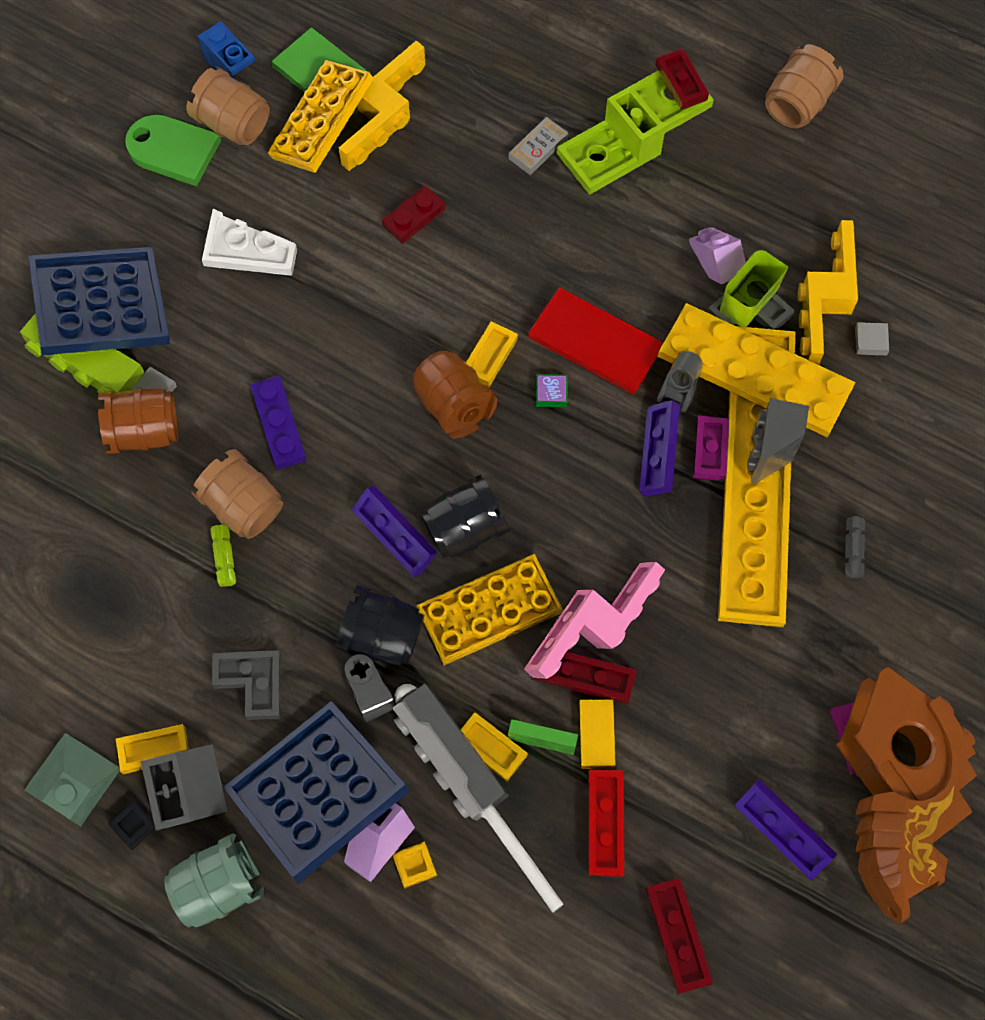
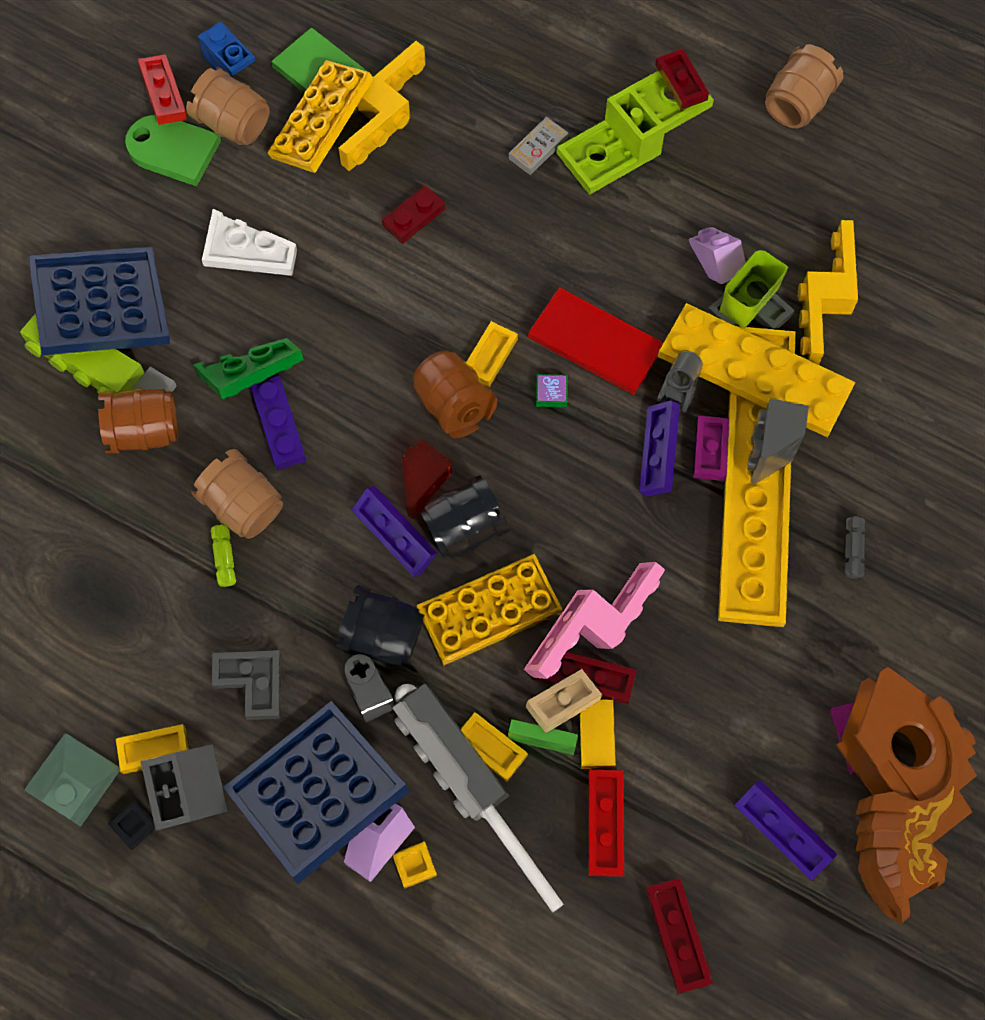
sand green piece [164,833,264,928] -> none
light grey tile [855,322,889,356] -> none
none -> red plate [138,54,187,125]
none -> green wing [193,338,304,400]
none -> clear red slope [401,440,452,520]
none -> tan plate [526,669,602,733]

